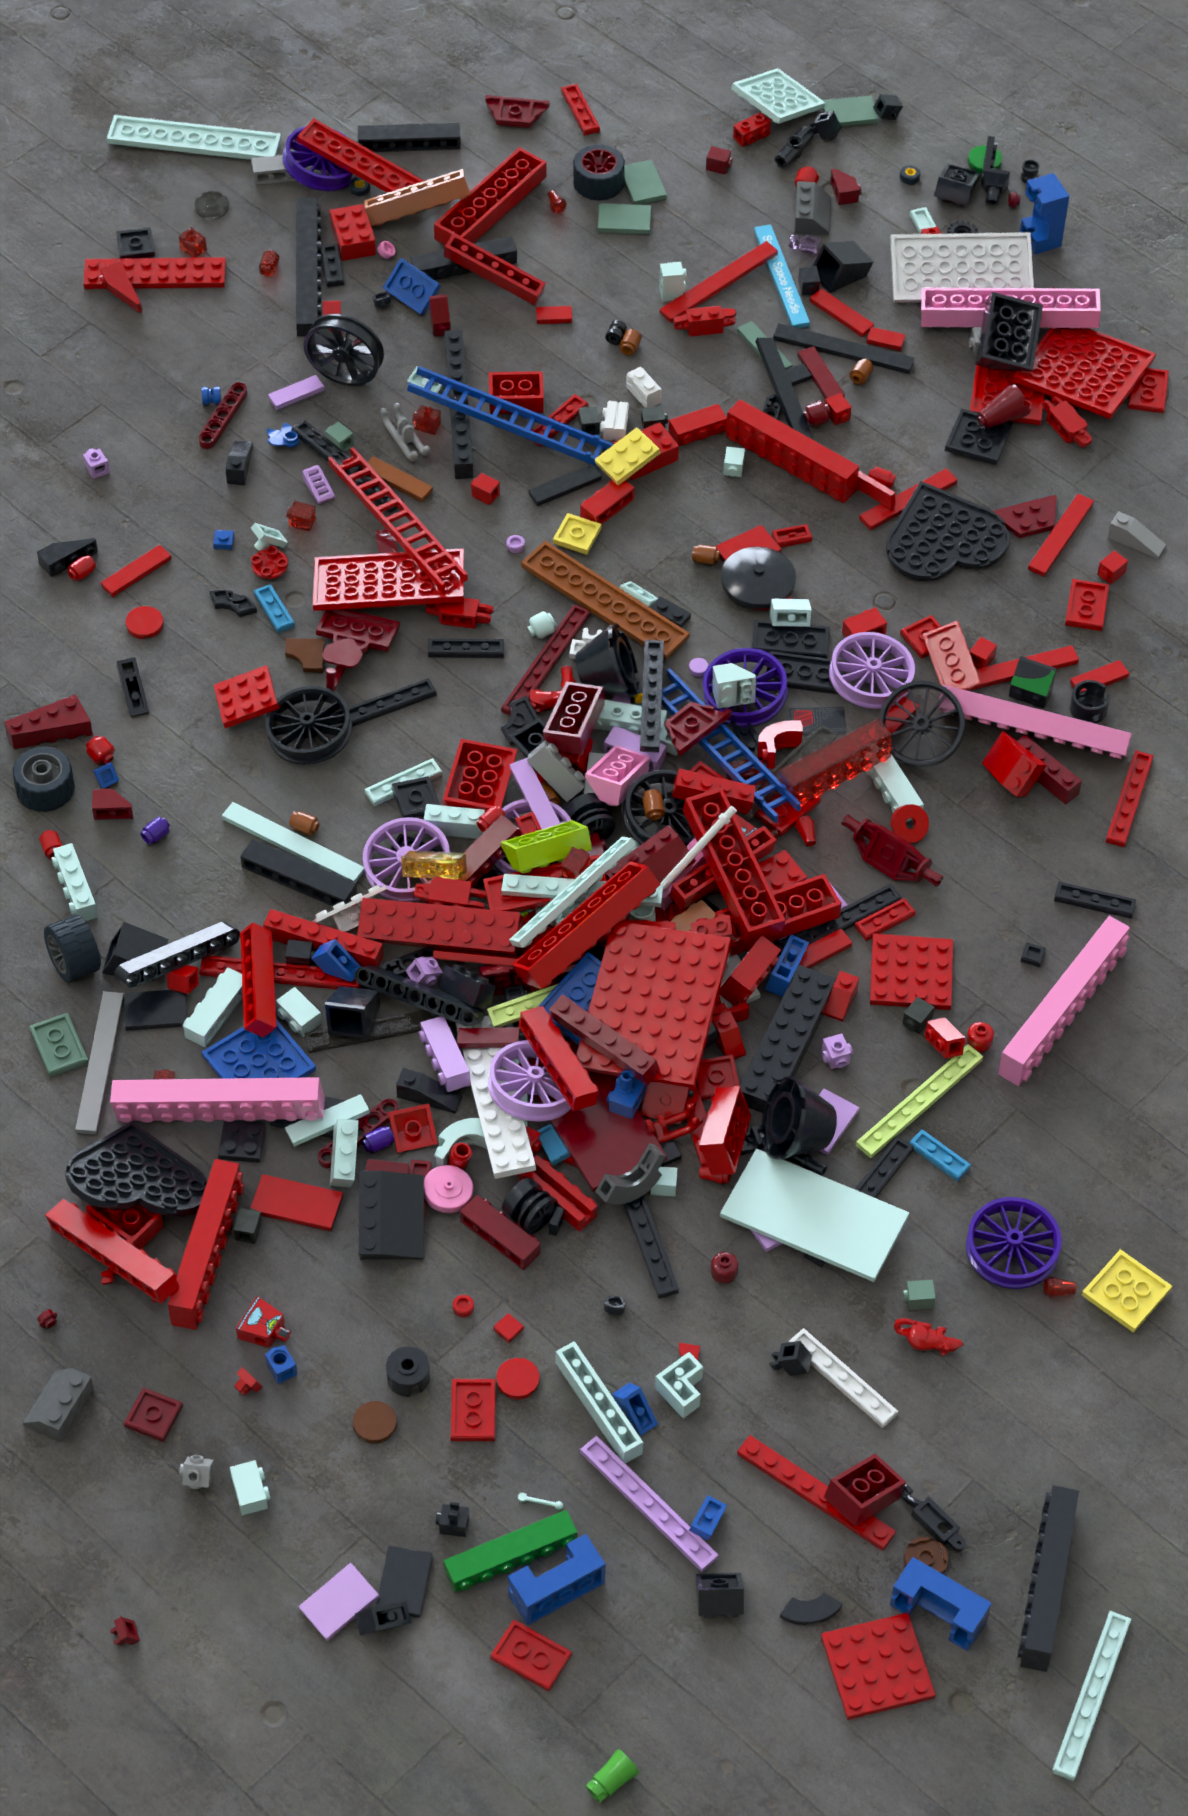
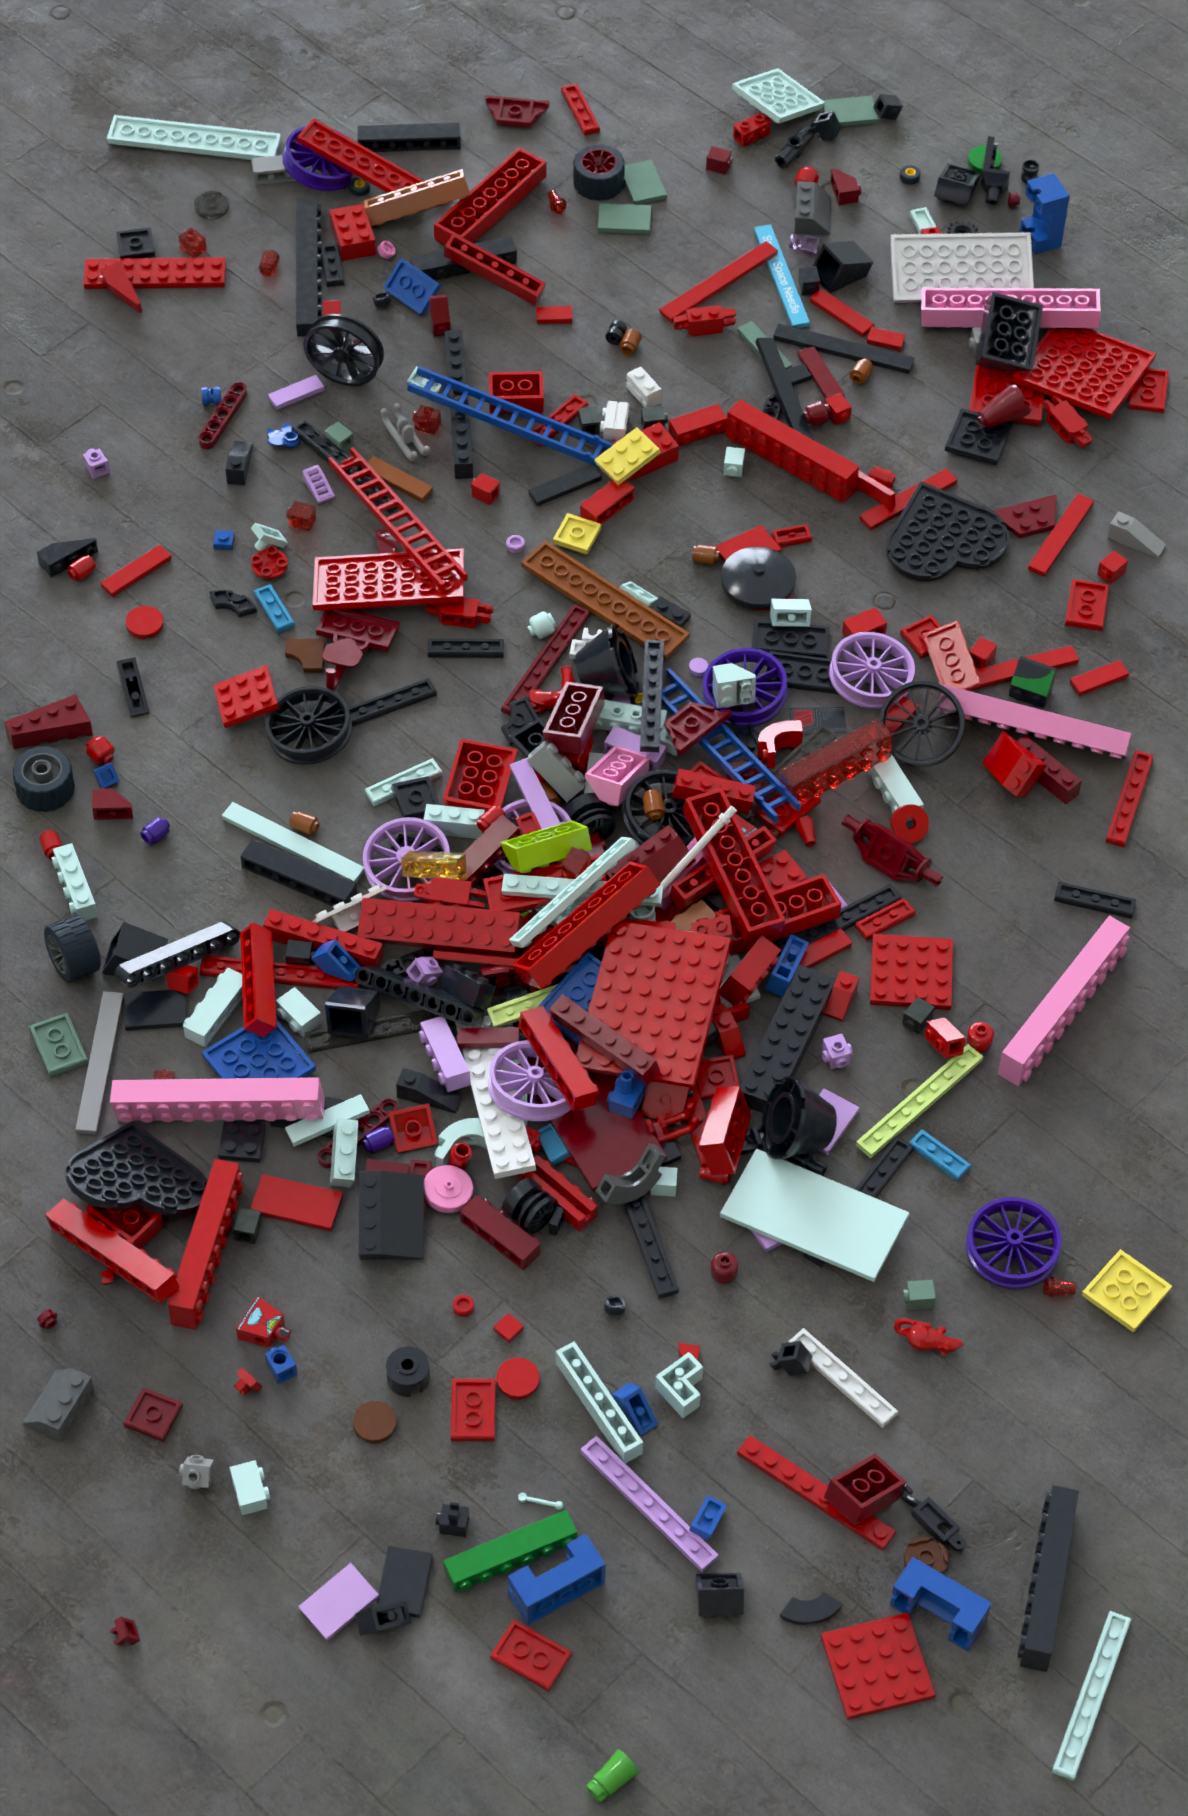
light aqua brick [659,262,687,302] -> none
black tile [1020,942,1046,967] -> none
black piece [1069,680,1110,724] -> none

